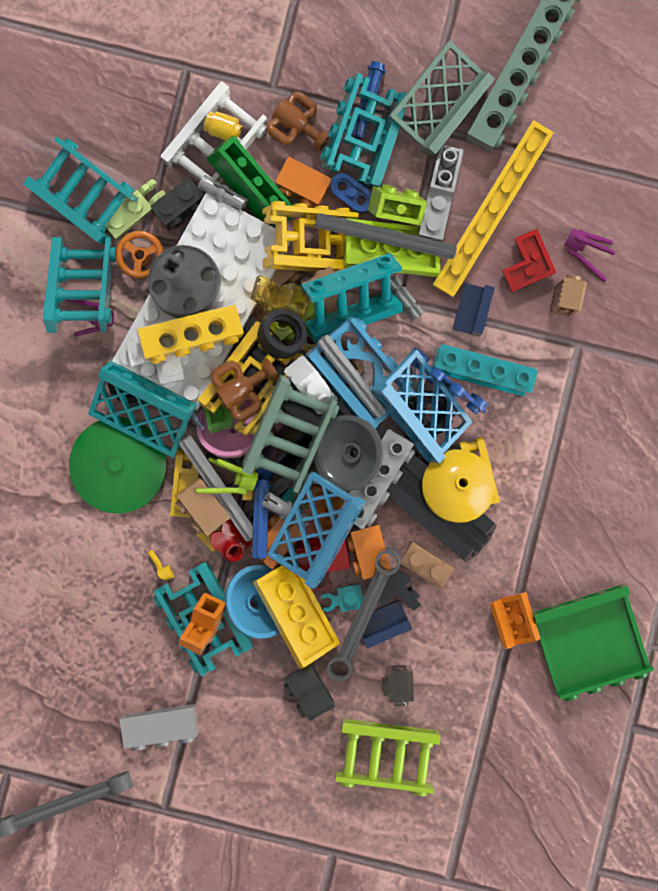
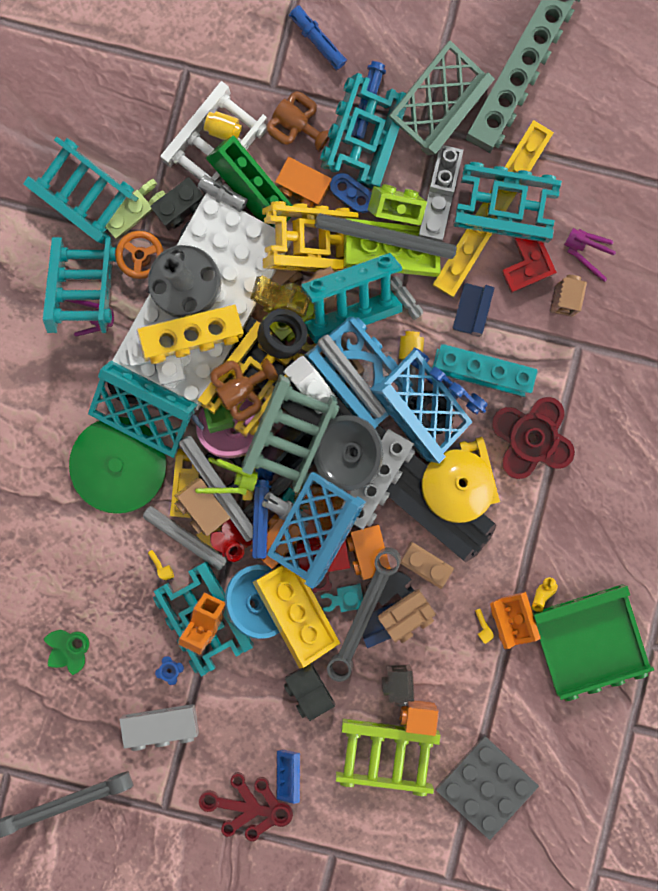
none -> green plate [44,630,90,675]
none -> light grey axle [143,506,227,570]
none -> blue plate [155,656,184,685]
none -> dark red plant [199,772,293,841]
none -> blue plate [277,750,300,804]
none -> blue pin [288,5,347,71]
none -> medium nougat brick [378,589,436,643]
none -> yellow brick [399,331,424,366]
none -> orange brick [399,699,439,736]
none -> dark grey plate [435,735,539,840]
none -> teal fence [453,162,562,243]
none -> yellow hand [475,609,494,644]
none -> dark red plant [492,397,575,479]
none -> yellow arm [532,577,558,612]

